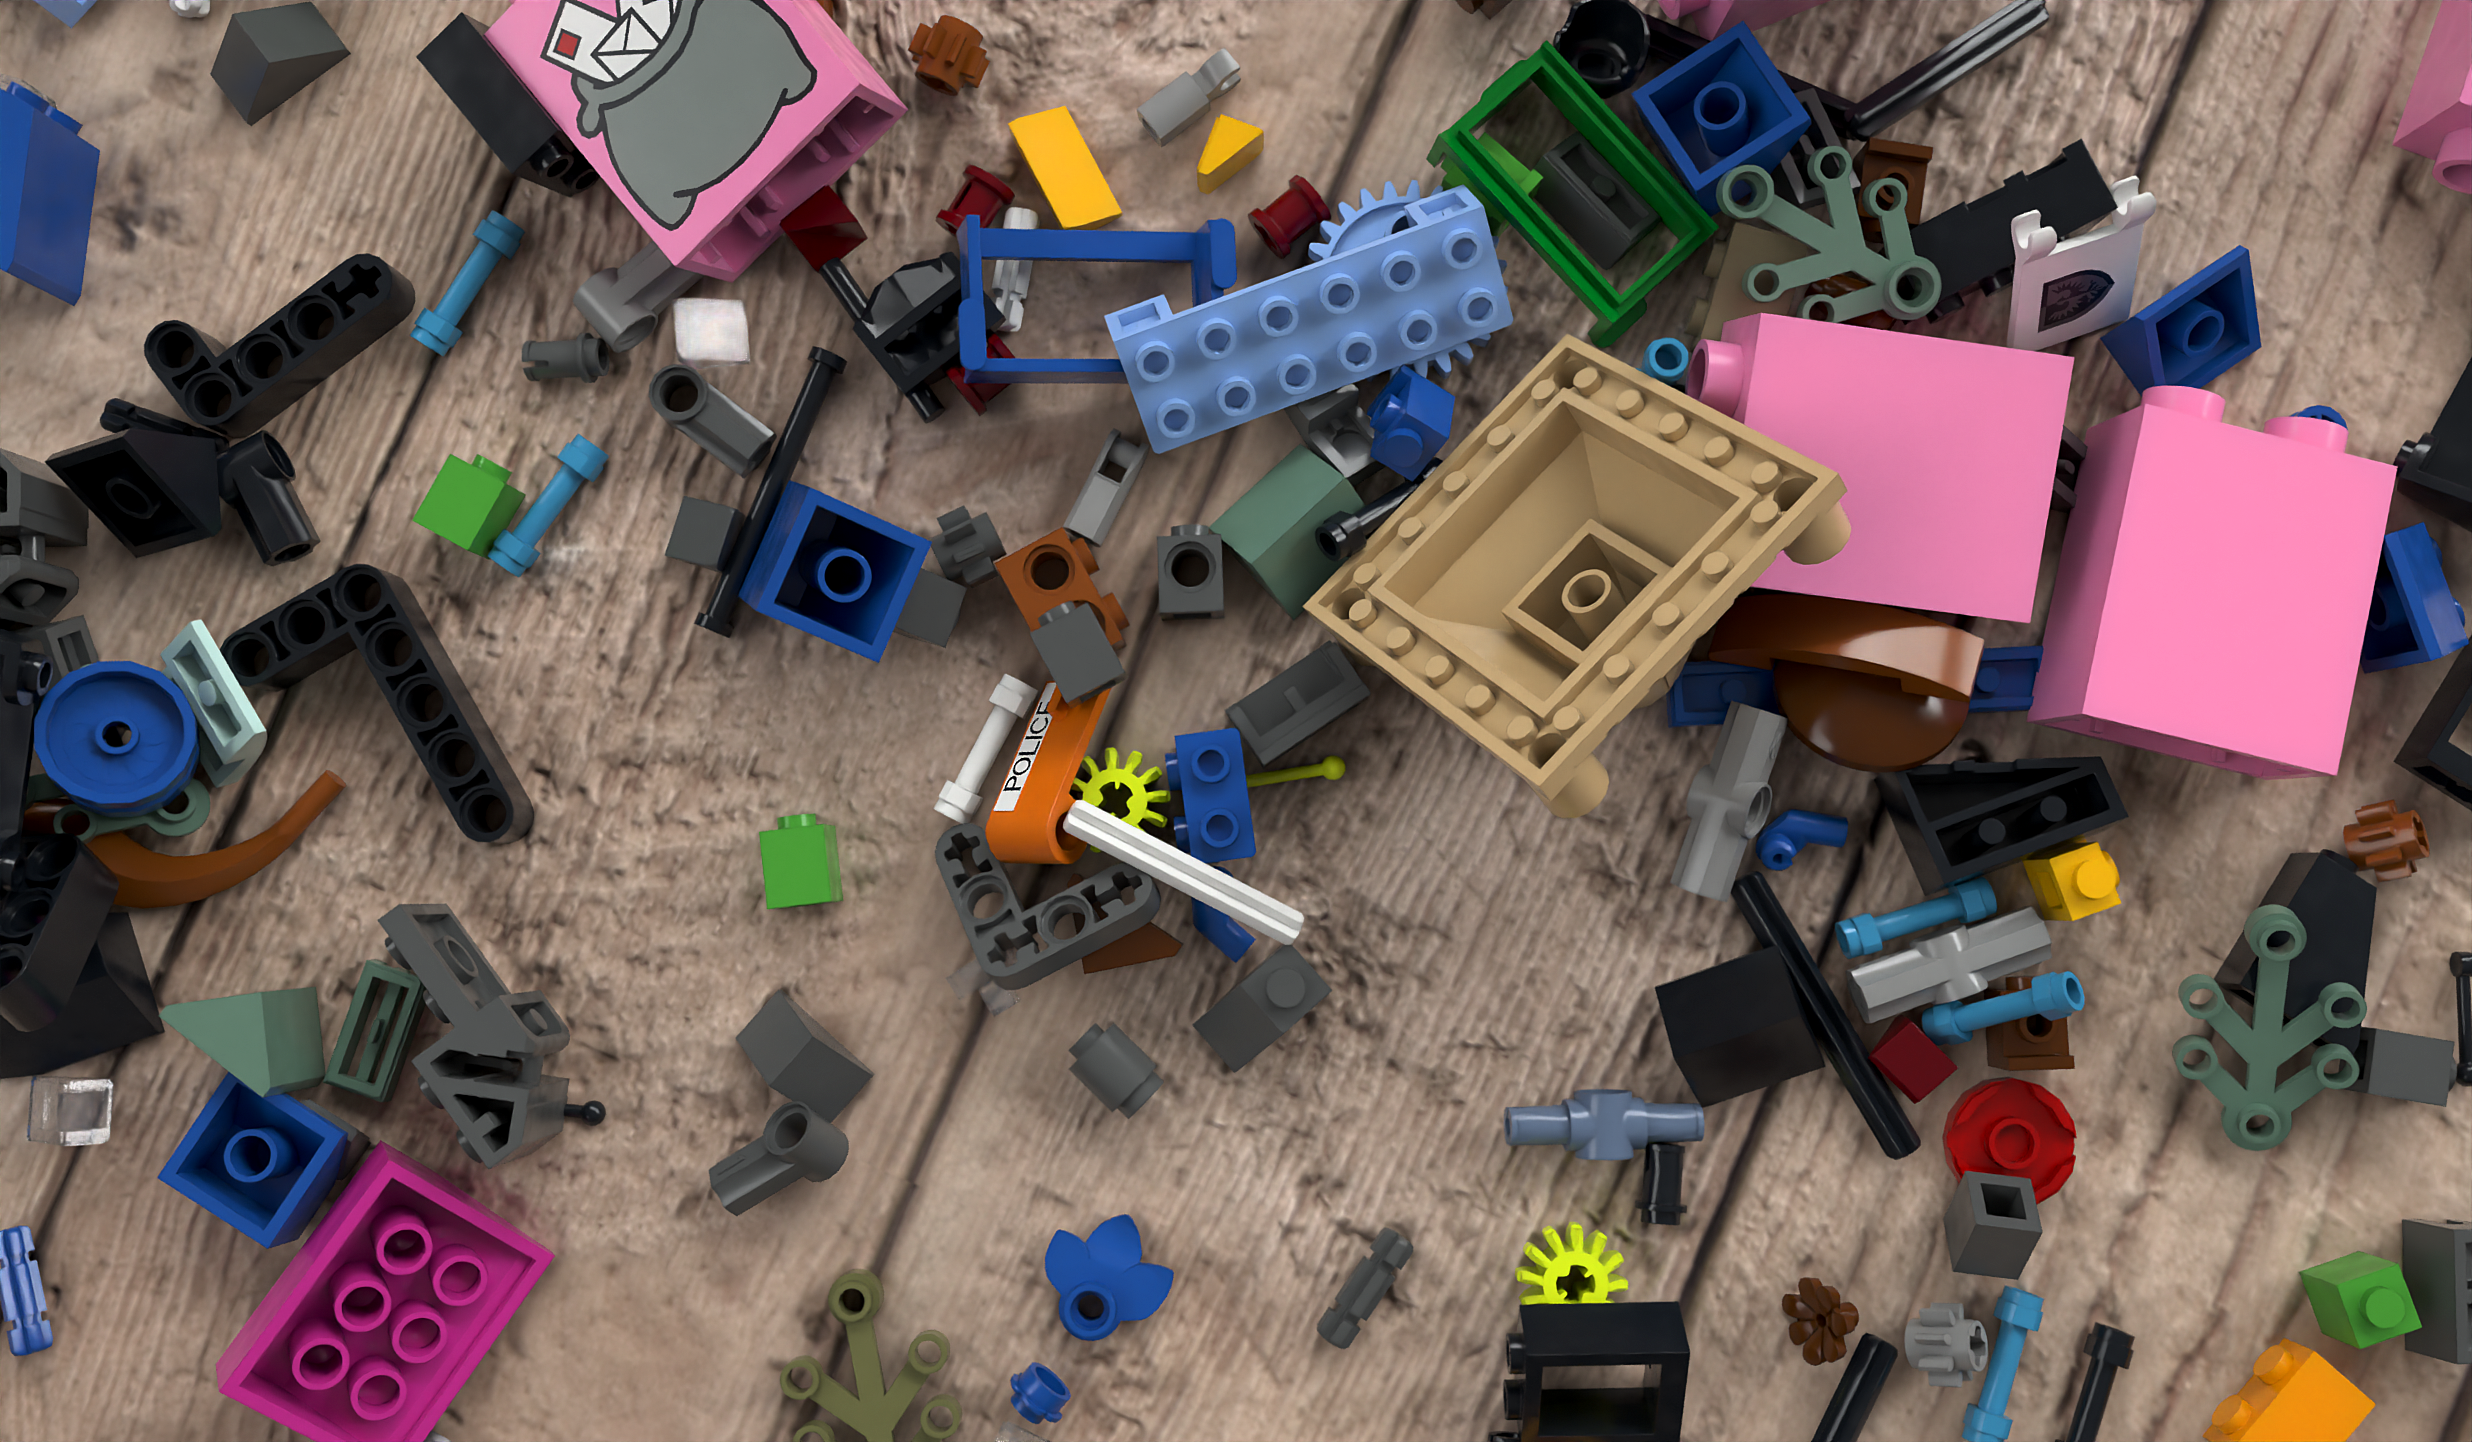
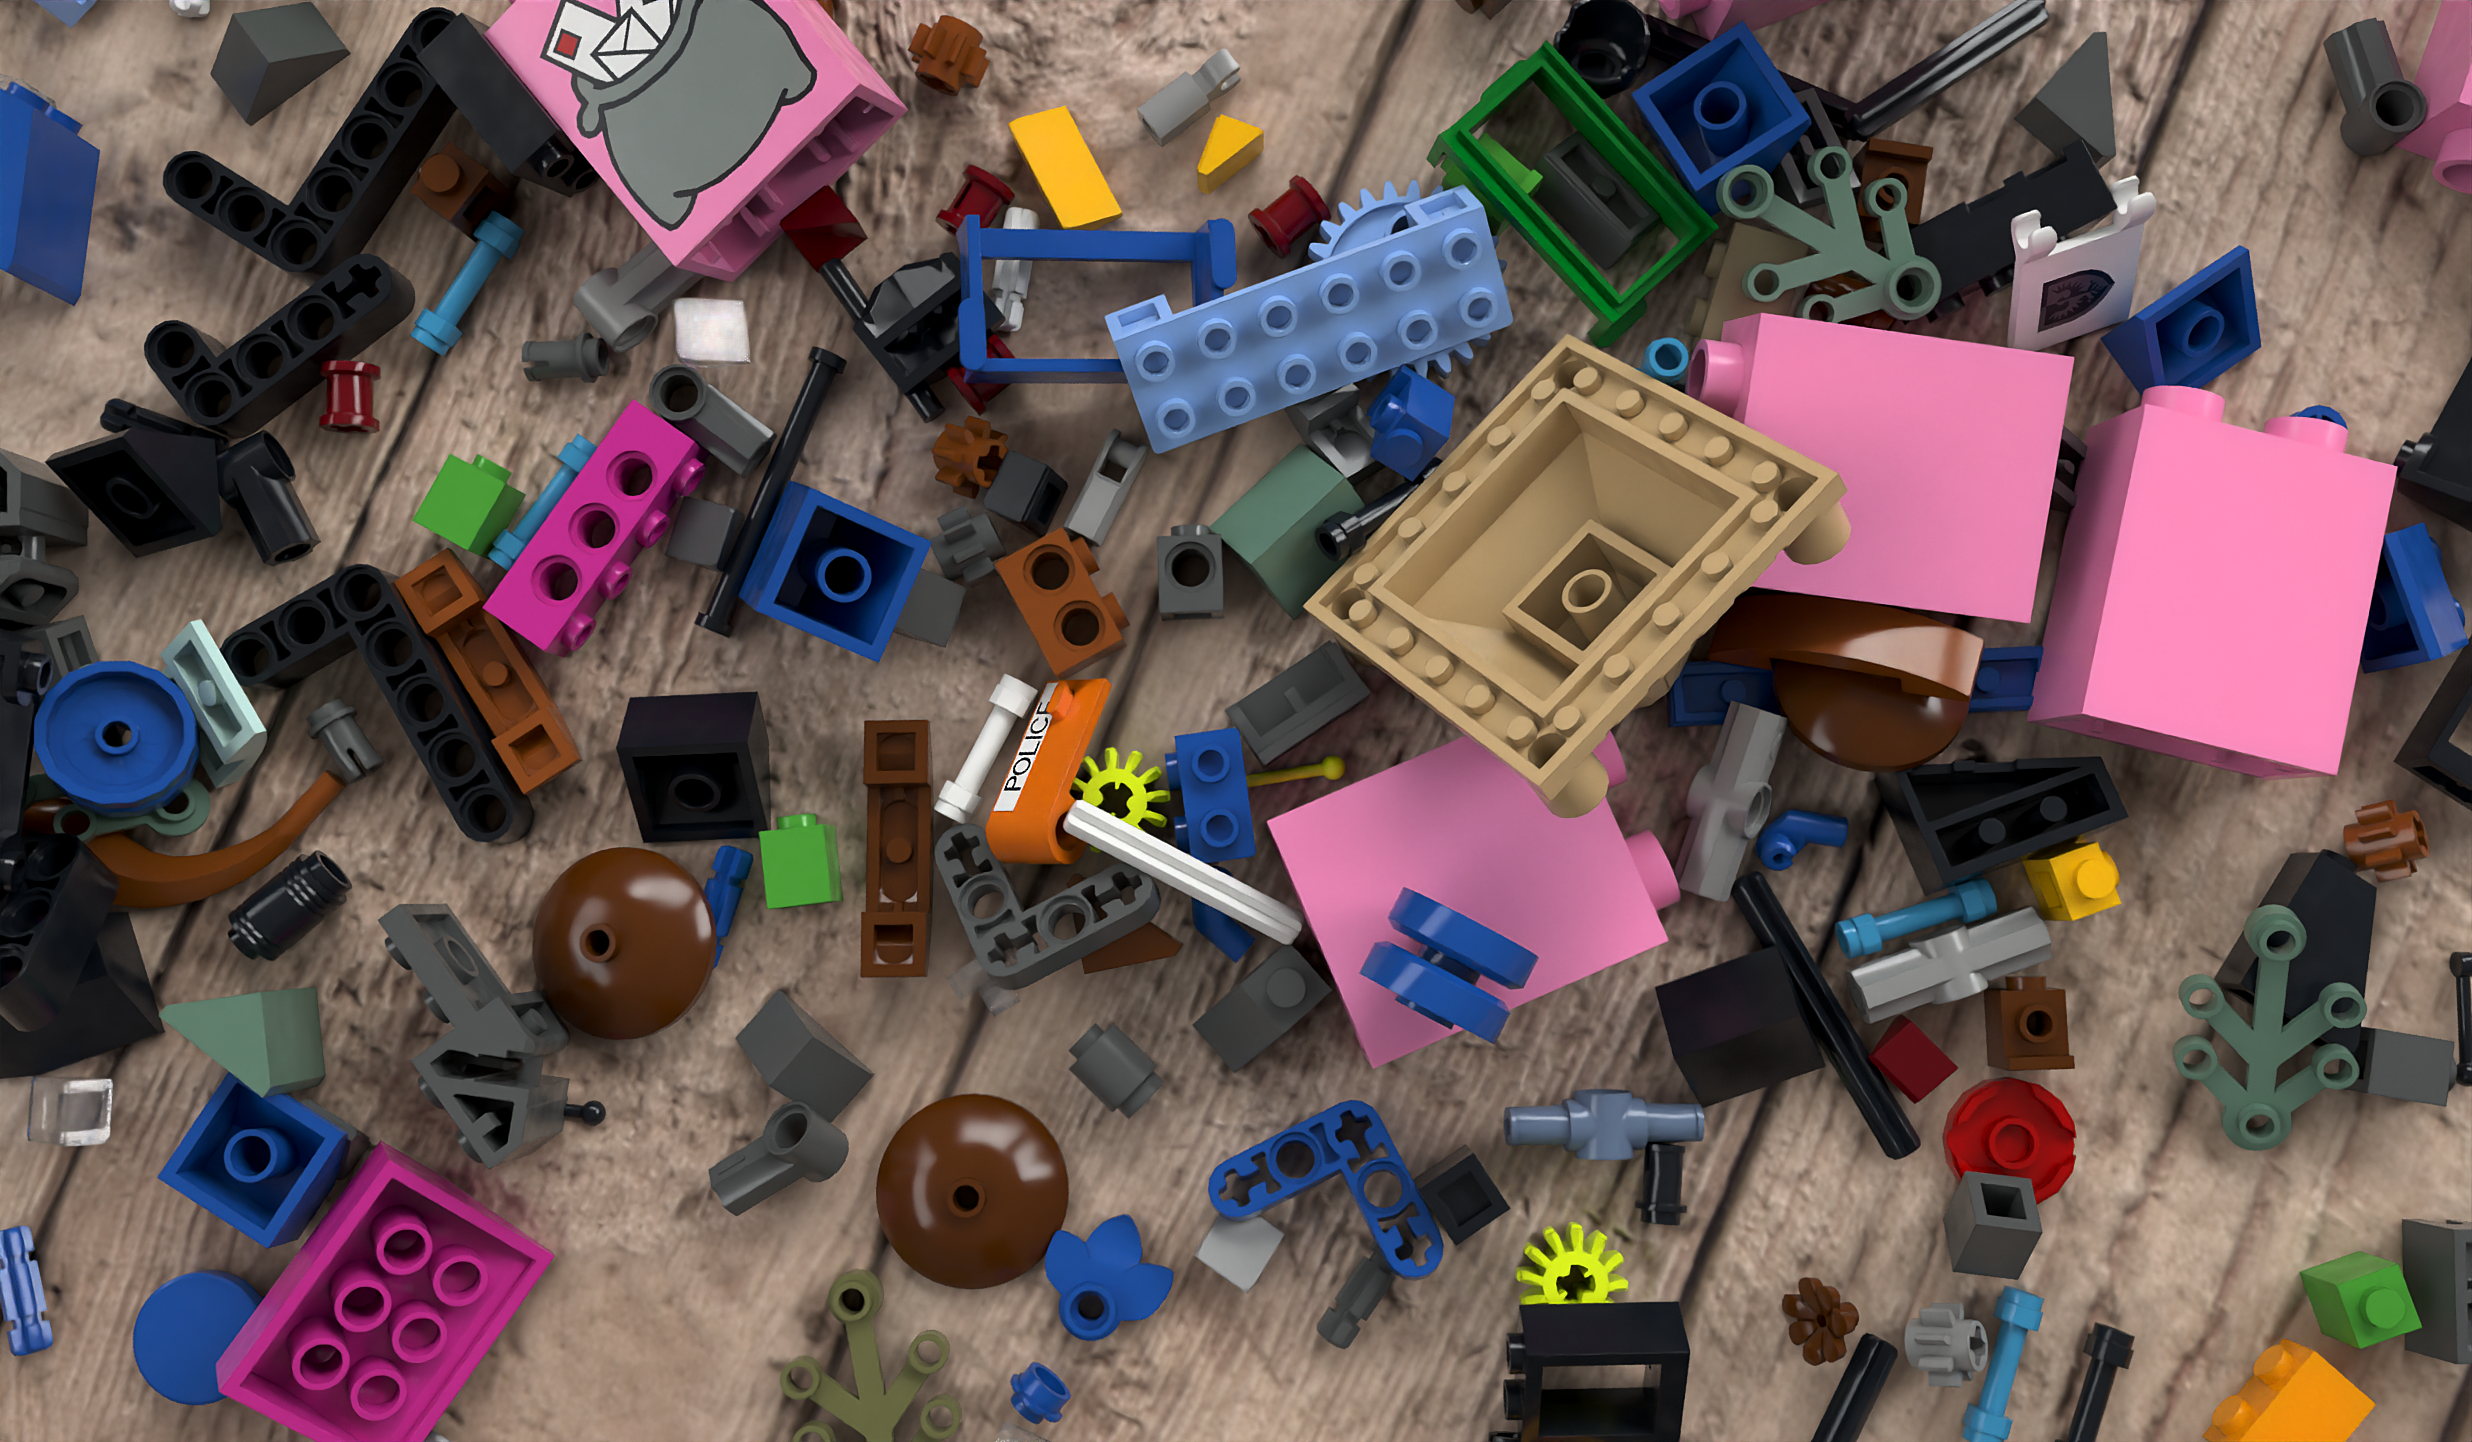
sand green tile [323,959,427,1103] -> none
dark grey brick [1029,601,1128,709] -> none
dark azure bar [1922,971,2084,1046] -> none
none -> blue tile [133,1269,265,1405]
none -> black beam [163,7,458,287]
none -> black head [228,850,352,961]
none -> dark grey pin [306,699,385,784]
none -> dark red bush [319,360,381,434]
none -> dark orange slope [394,548,583,795]
none -> reddish brown brick [410,141,514,243]
none -> dark pink brick [483,399,710,658]
none -> reddish brown dish [532,847,717,1040]
none -> black slope [616,691,771,843]
none -> blue axle [704,845,754,969]
none -> reddish brown slope [860,720,934,978]
none -> reddish brown dish [876,1093,1069,1289]
none -> dark orange gear [932,416,1009,499]
none -> black slope [983,451,1068,539]
none -> light grey slope [1195,1196,1285,1293]
none -> blue beam [1208,1100,1444,1281]
none -> bright pink brick [1266,730,1681,1069]
none -> blue wheel [1359,887,1539,1044]
none -> black brick [1413,1144,1511,1246]
none -> dark grey slope [2014,32,2116,170]
none -> dark grey piece [2323,17,2427,157]

